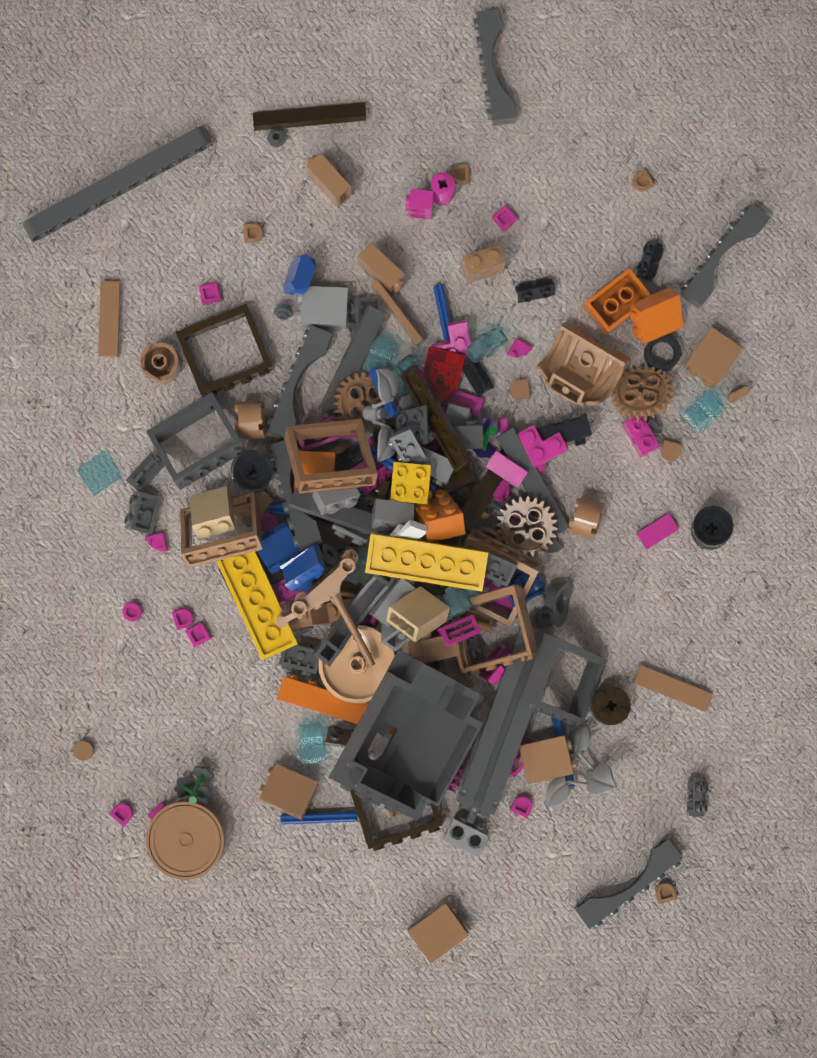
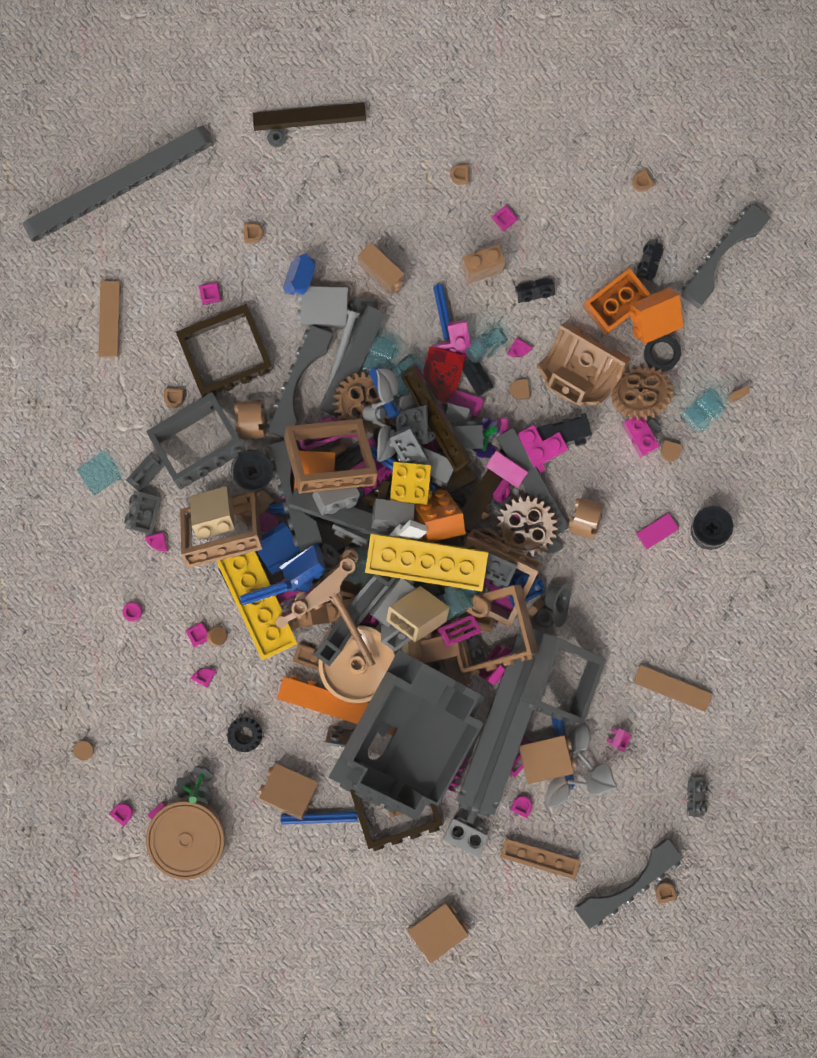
medium nougat brick [140,342,181,384] -> none
dark pink tile [171,608,194,630] -> none
dark grey plate [274,303,293,320] -> none
dark grey bracket [279,645,319,677] -> none
clear light blue brick [295,723,325,764] -> none
medium nougat brick [306,153,352,208] -> none
medium nougat tile [372,280,423,347] -> none
dark pink brick [405,189,434,219] -> none
dark pink piece [431,172,455,205] -> none
dark grey arch [473,9,516,126] -> none
dark brown brick [590,686,631,725] -> none
medium nougat brick [683,327,743,388] -> none
none -> medium nougat tile [164,388,184,408]
none -> dark pink tile [190,668,217,688]
none -> medium nougat tile [207,626,227,647]
none -> black tyre [227,717,262,752]
none -> blue axle [240,580,291,605]
none -> light grey bar [324,309,360,396]
none -> medium nougat tile [467,594,491,618]
none -> medium nougat plate [500,838,580,879]
none -> medium nougat tile [528,599,545,619]
none -> dark pink tile [606,728,632,752]

